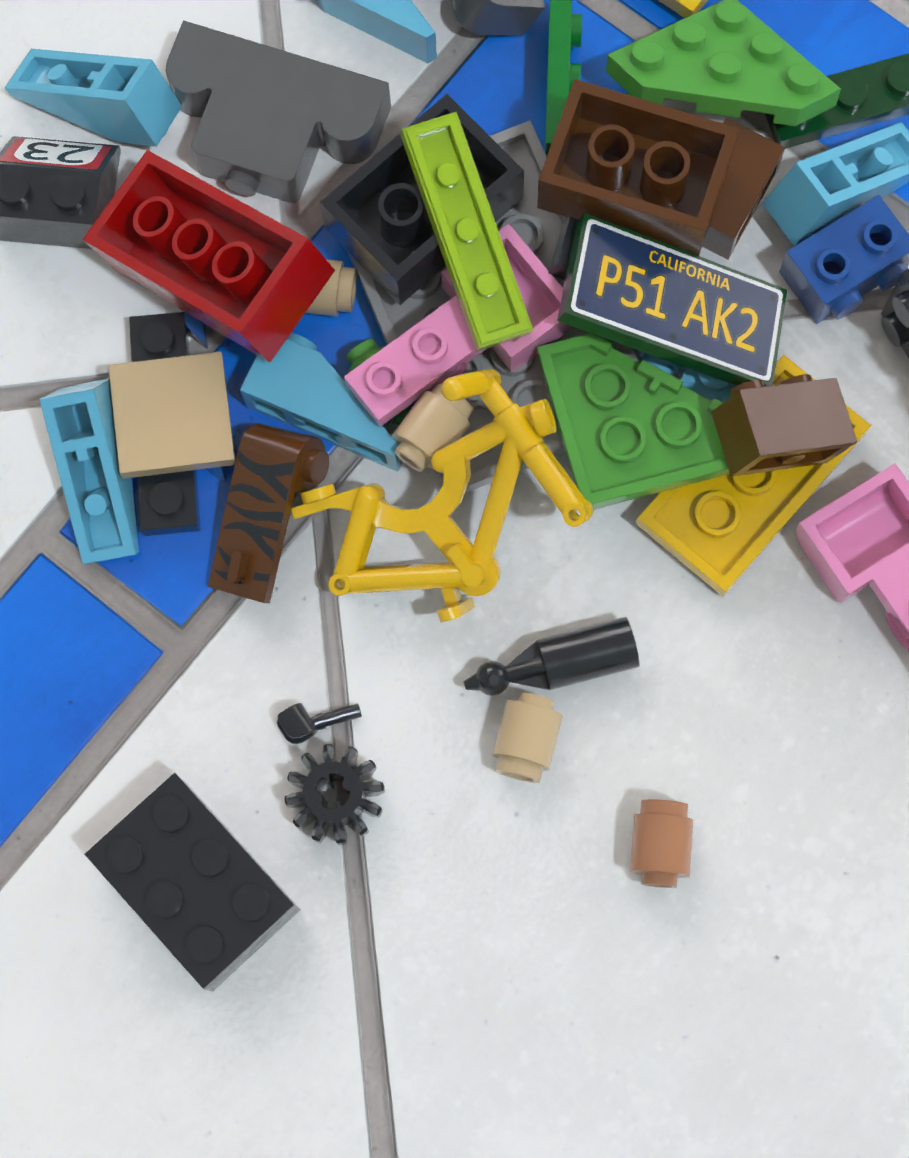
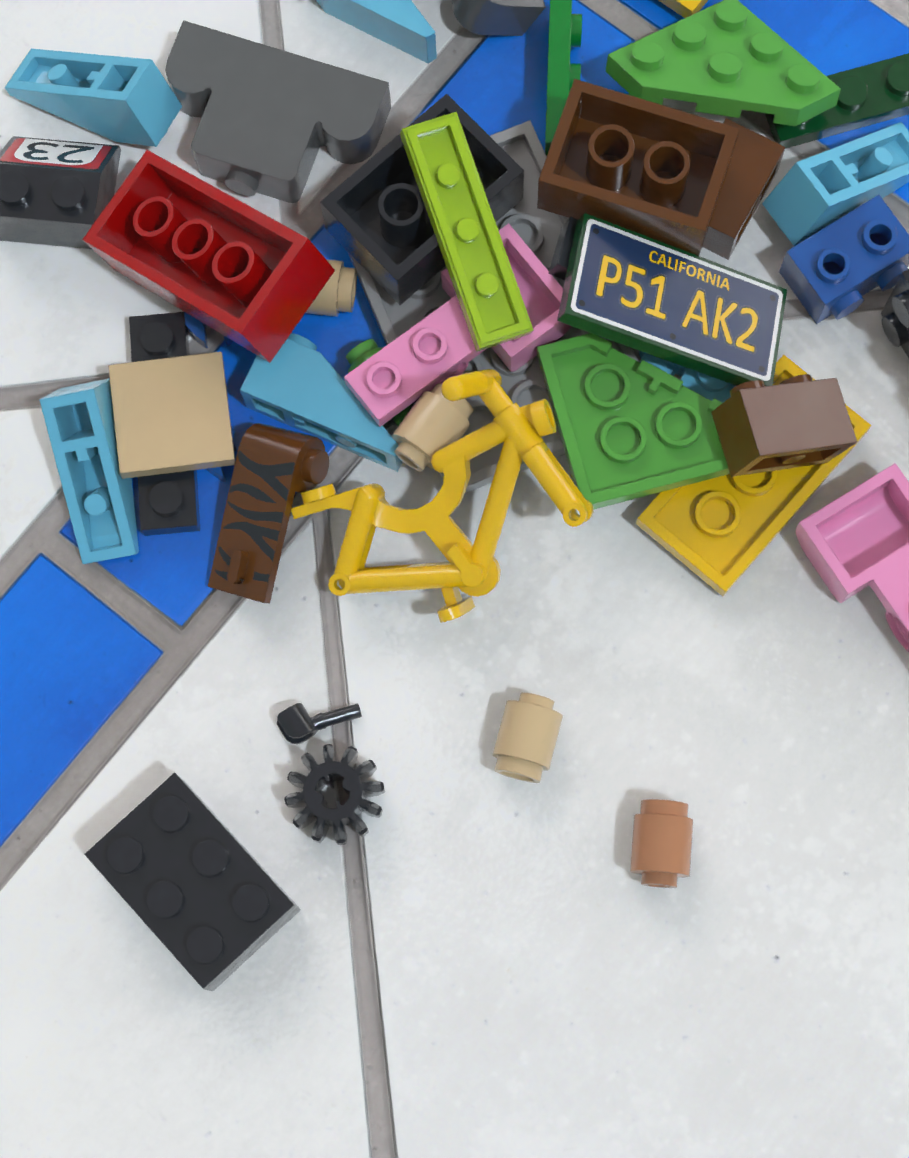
black wheel [463,617,640,696] -> none

